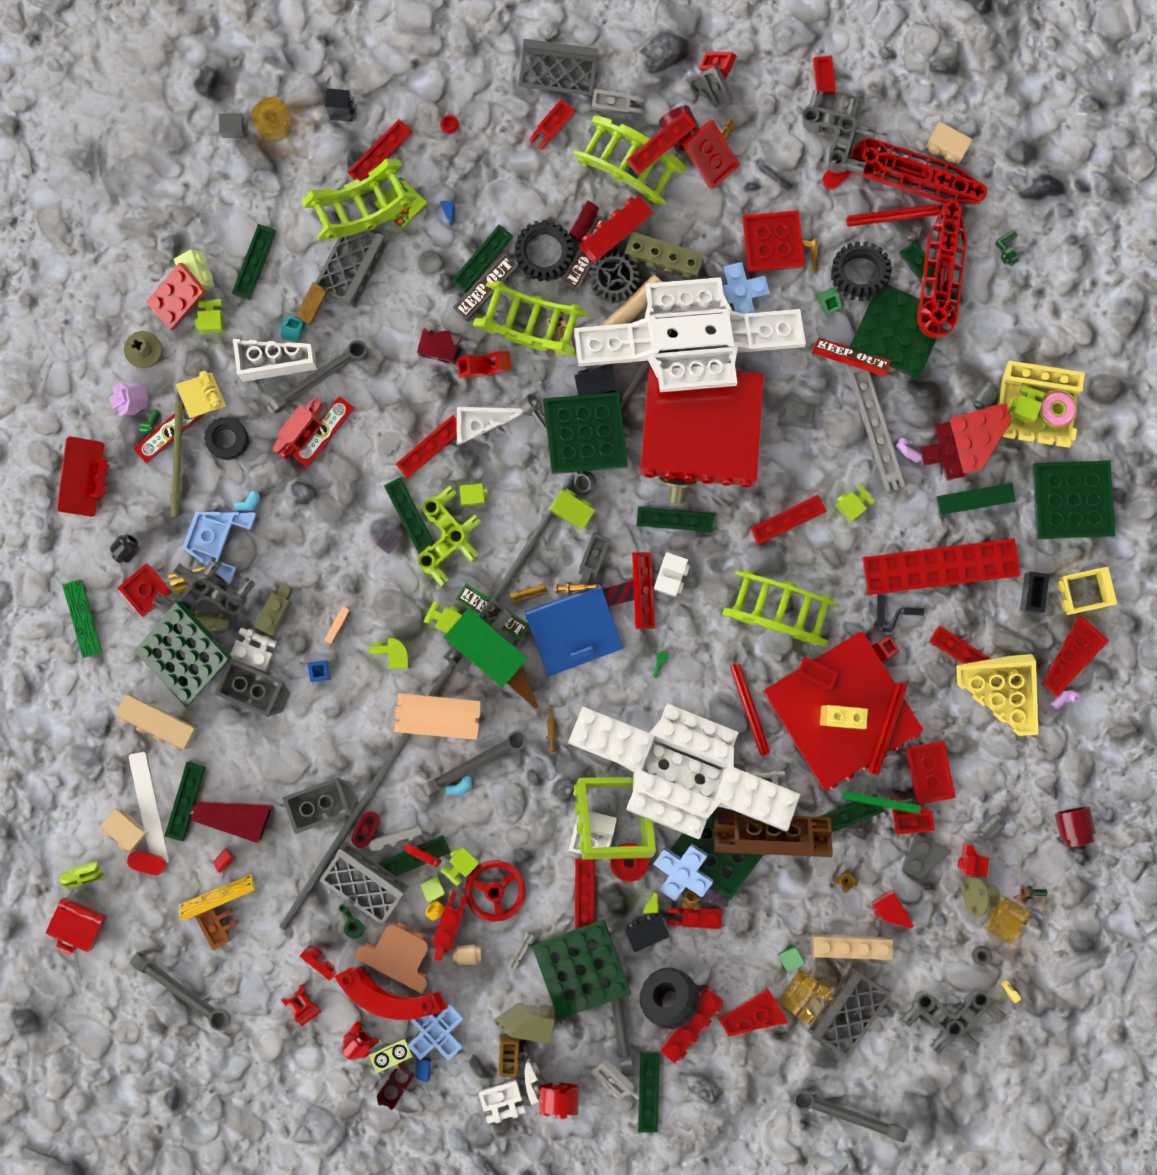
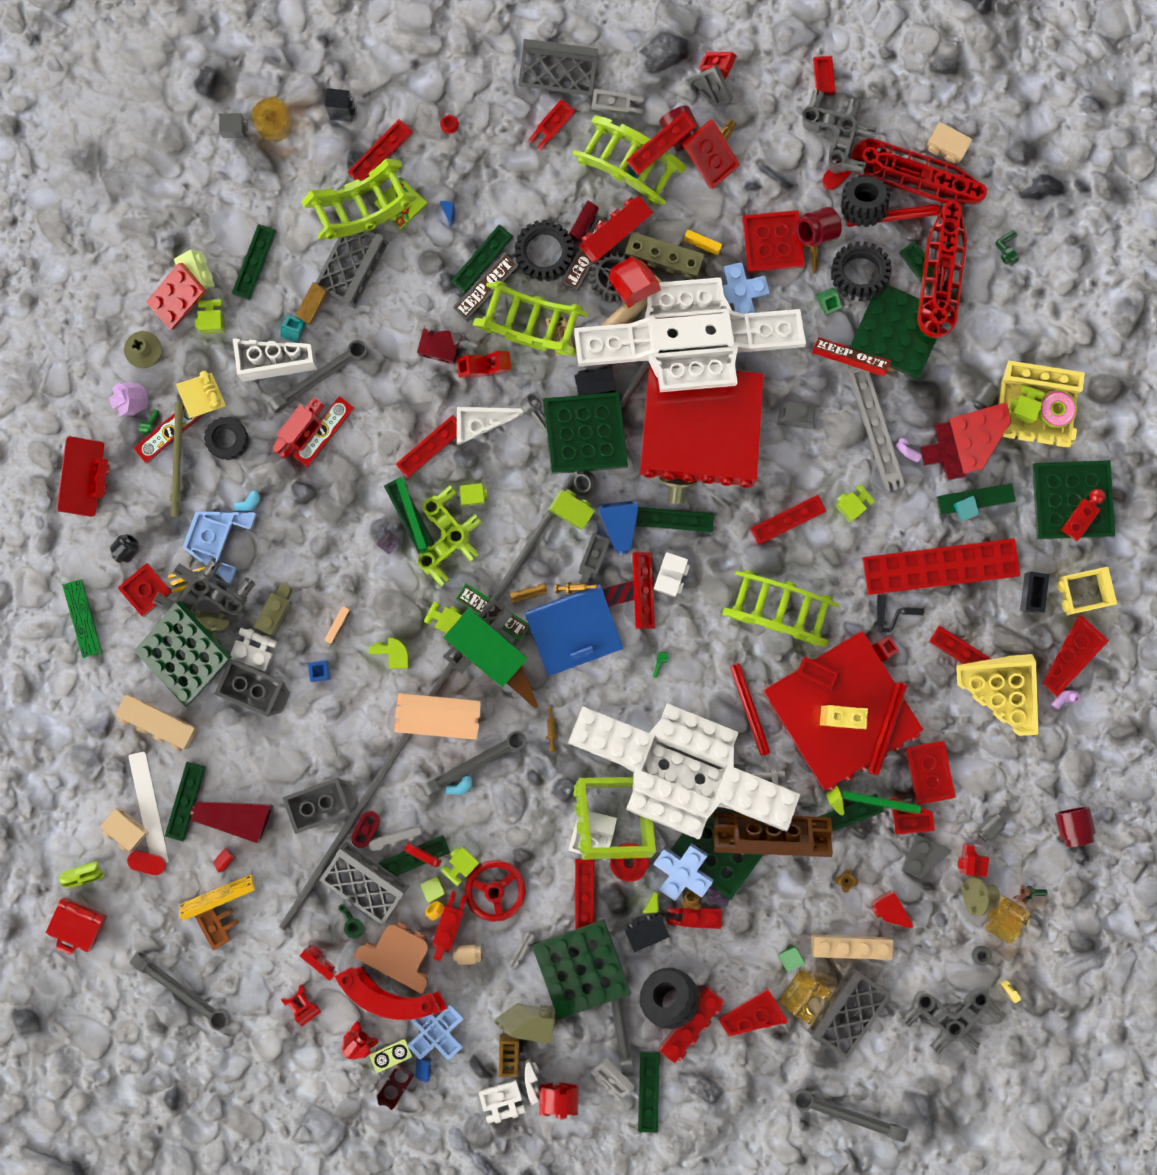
none -> green tile [396,477,429,554]
none -> blue slope [598,500,638,554]
none -> red slope [608,257,661,308]
none -> yellow tile [684,229,722,255]
none -> dark red piece [796,207,842,247]
none -> lime slope [826,786,844,816]
none -> black tyre [841,175,890,227]
none -> teal slope [954,496,979,522]
none -> red plate [1061,489,1105,541]

